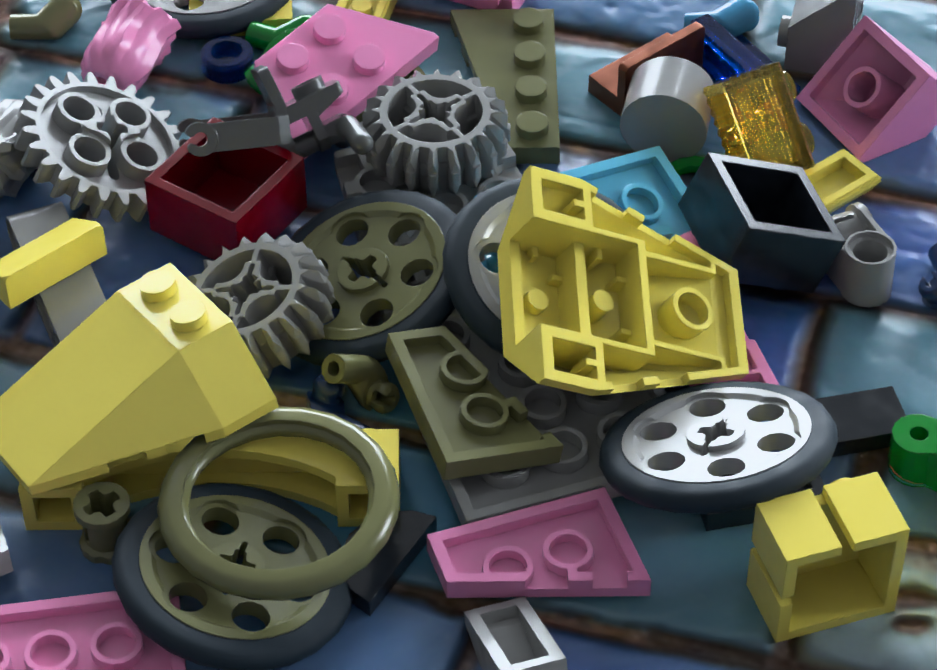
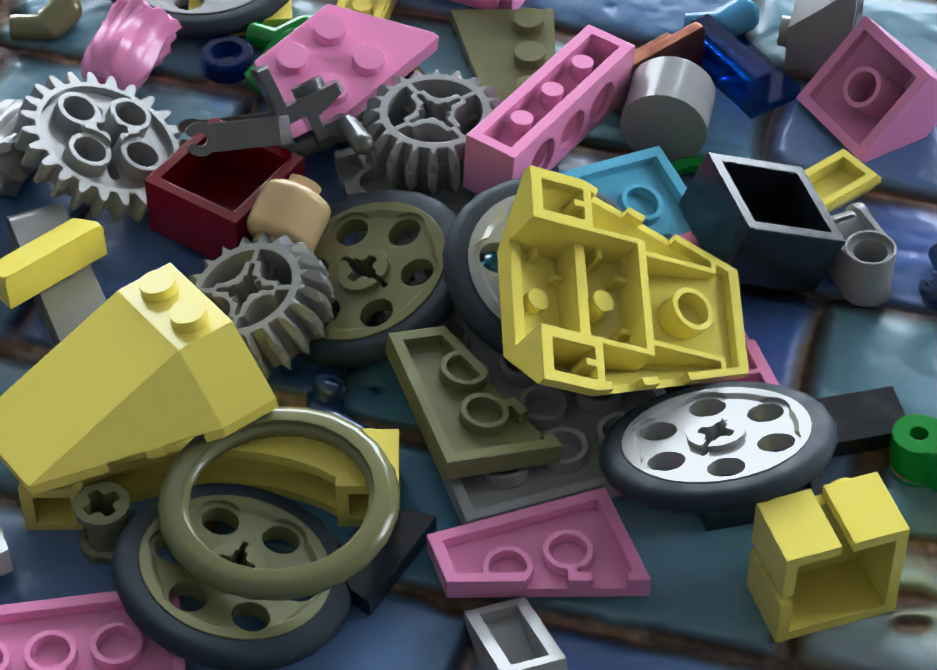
olive arm [321,353,400,414] -> none
clear yellow brick [703,61,816,171] -> none
none -> tan head [246,174,331,253]
none -> bright pink brick [462,24,635,194]

